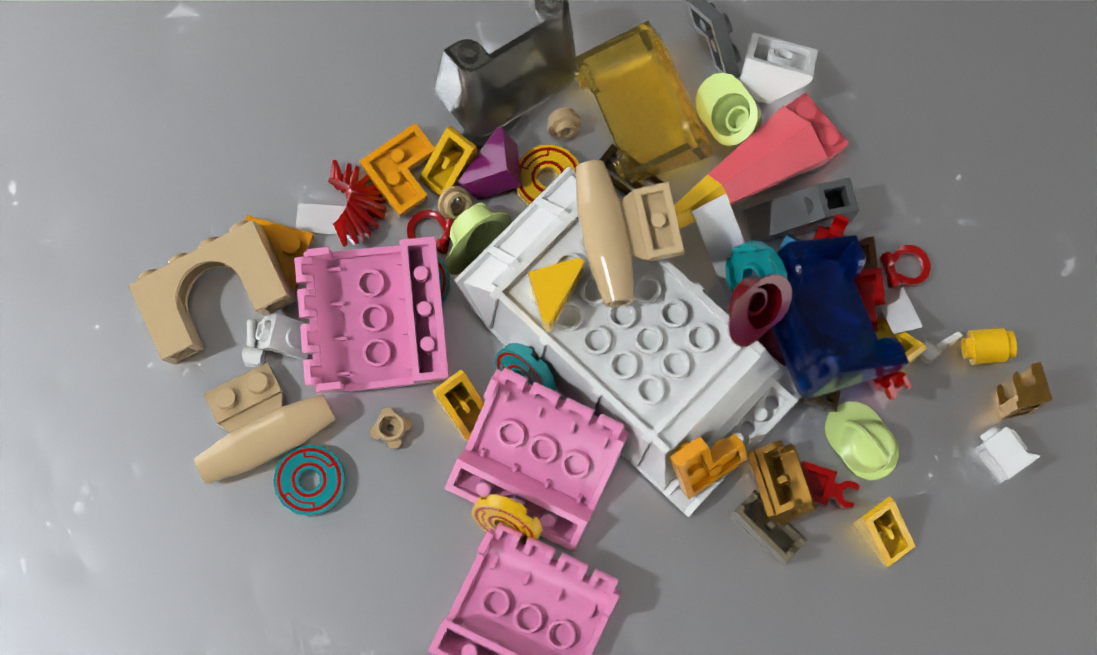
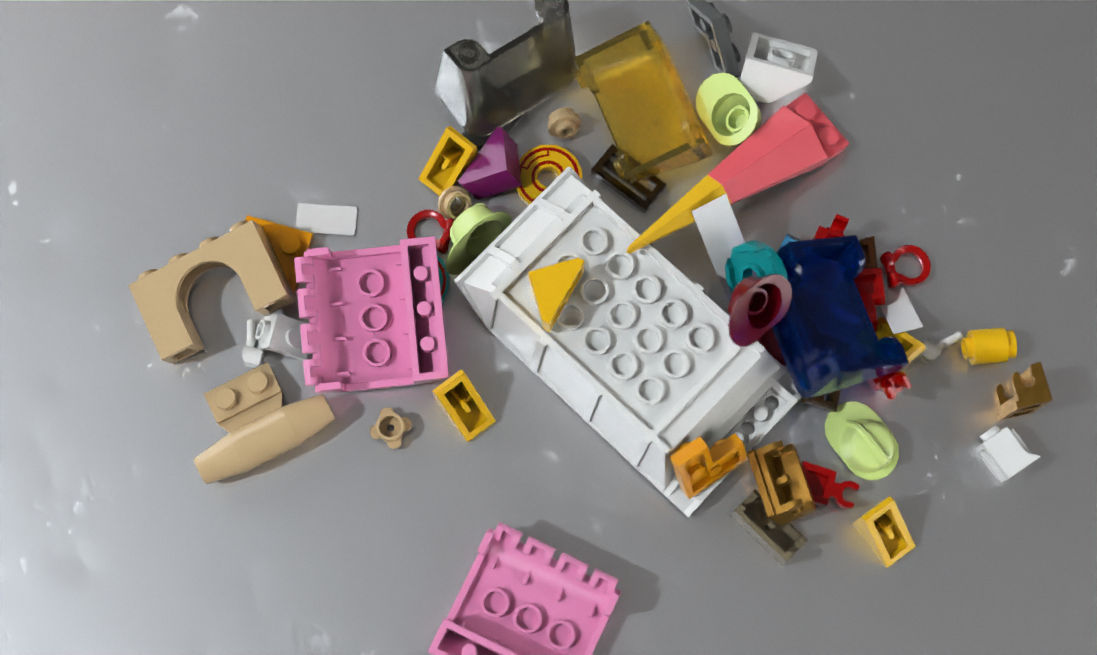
teal tile [273,444,346,517] -> none
red hair [328,160,387,247] -> none
light orange plate [359,122,435,218] -> none
bright pink slope [444,368,629,552] -> none
yellow tile [471,494,543,544] -> none
teal tile [495,343,556,391] -> none
tan plate [576,160,684,308] -> none
dark grey slope [743,178,859,242] -> none

